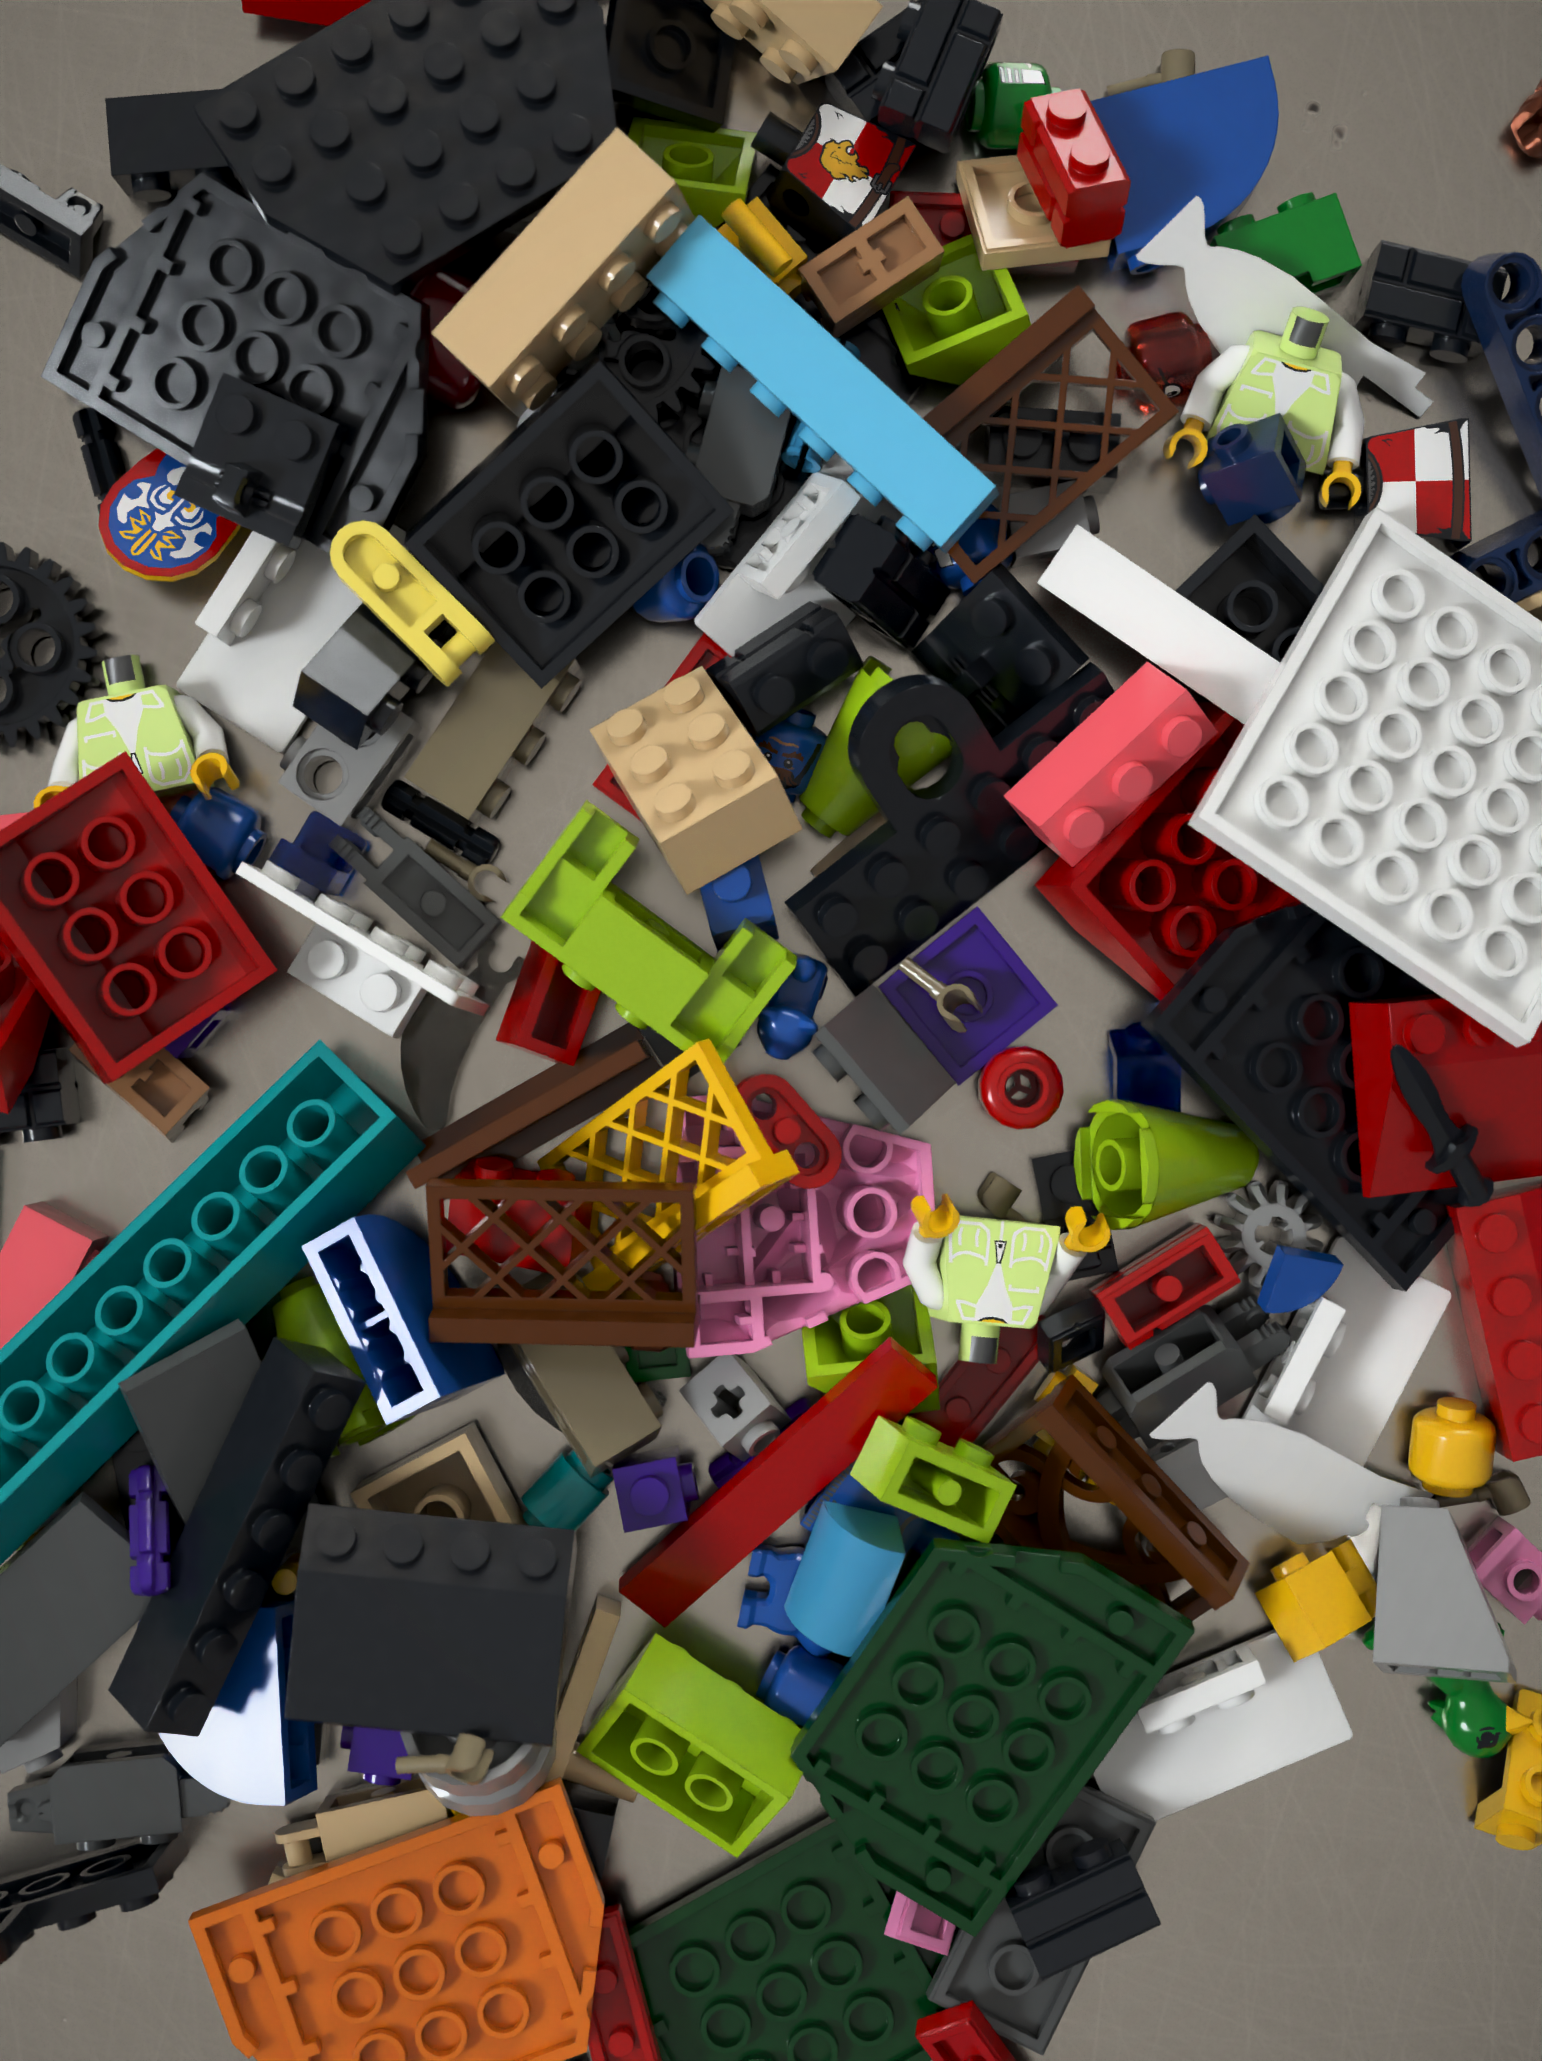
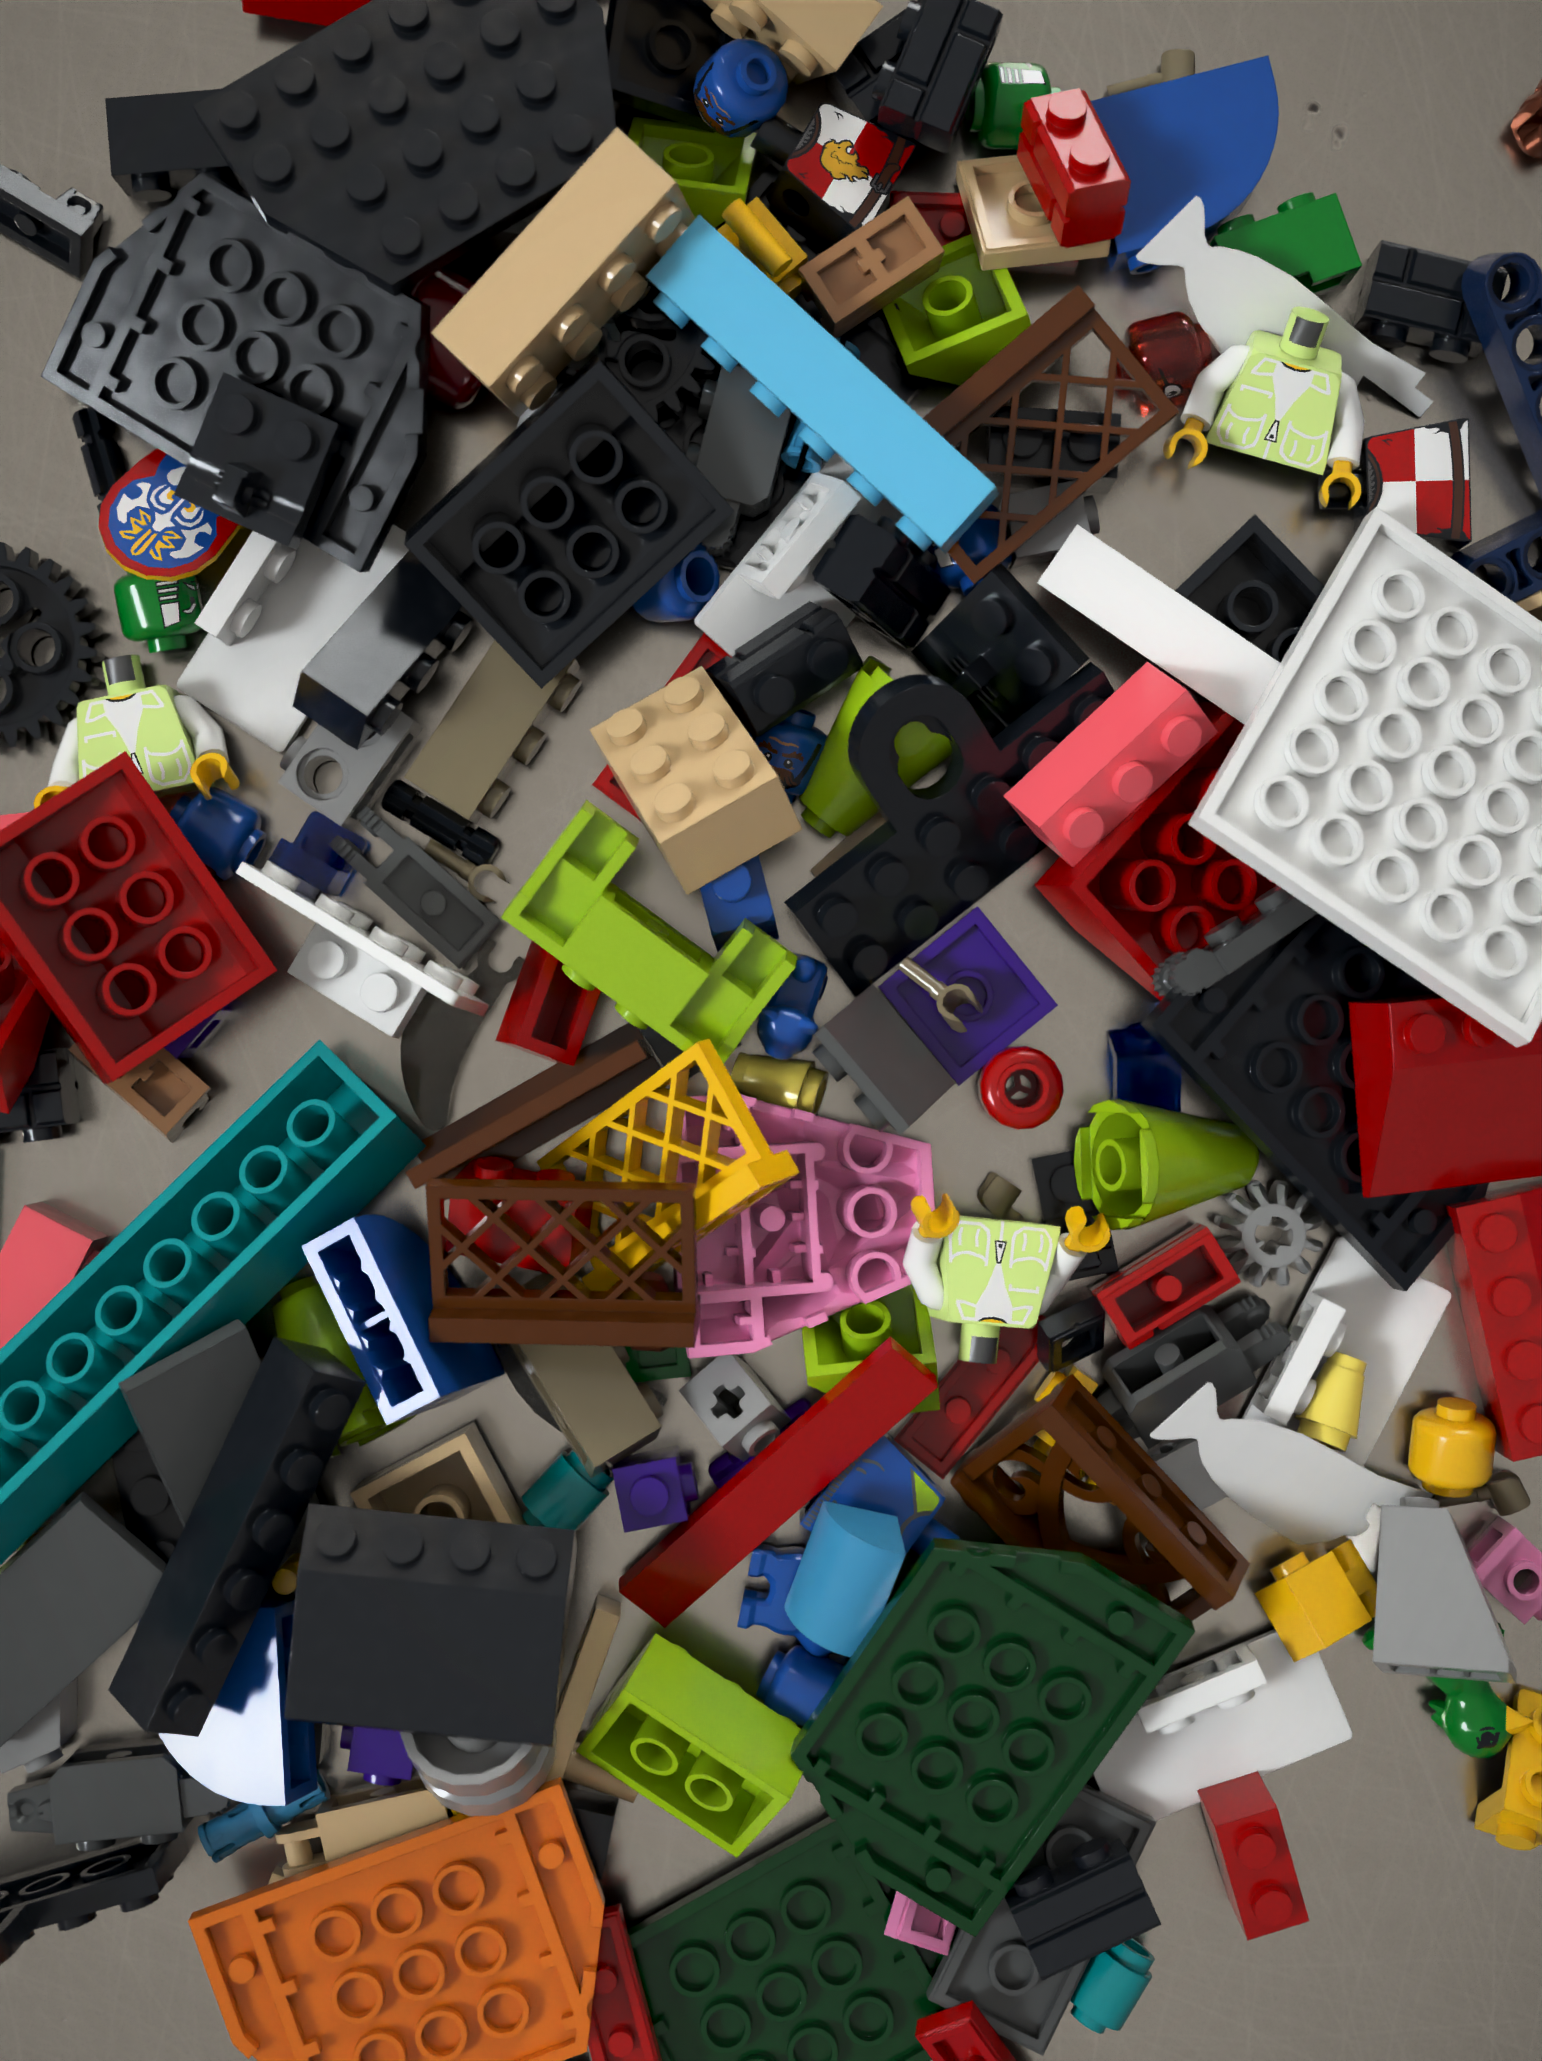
dark purple axle [129,1465,171,1597] -> none
light yellow plate [330,520,495,687] -> none
dark tan hand [395,1733,494,1785] -> none
red plate [736,1074,842,1189] -> none
lime brick [850,1415,1017,1543] -> none
dark blue brick [1198,413,1306,526] -> none
blue tile [1257,1245,1344,1313] -> none
black sword [1390,1044,1494,1207] -> none
none -> green head [114,572,203,653]
none -> dark azure pin [198,1769,330,1863]
none -> blue head [693,39,789,138]
none -> light yellow cone [731,1052,828,1115]
none -> teal brick [1070,1938,1155,2034]
none -> dark grey hinge [1151,885,1318,997]
none -> red brick [1197,1771,1309,1940]
none -> light yellow cone [1294,1352,1367,1452]

